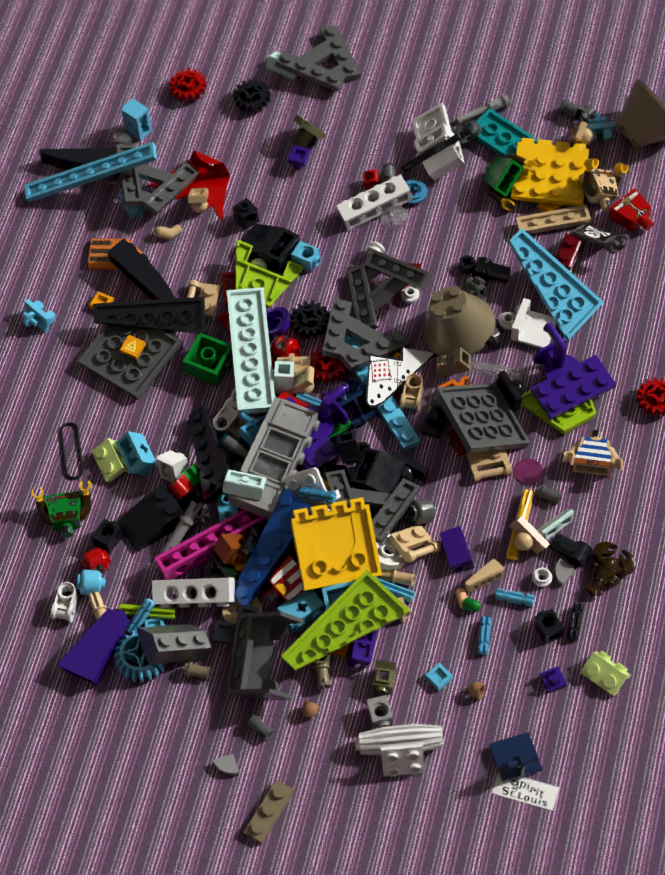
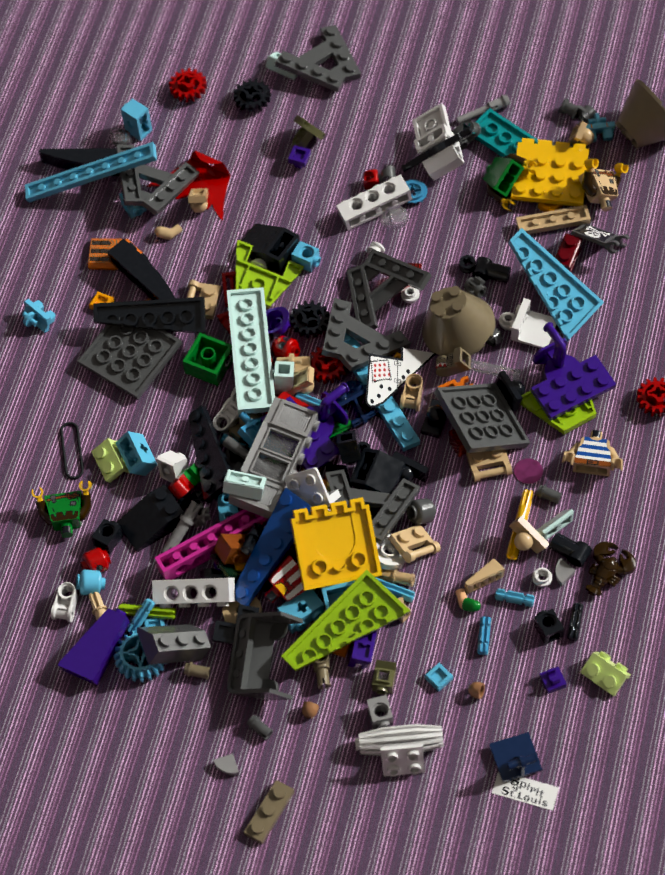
light orange tile [120,335,146,360] -> none
black brick [232,197,259,230] -> none
dark azure axle [298,487,336,503] -> none
dark purple hinge [440,526,475,572] -> none
red torso [609,188,654,232] -> none

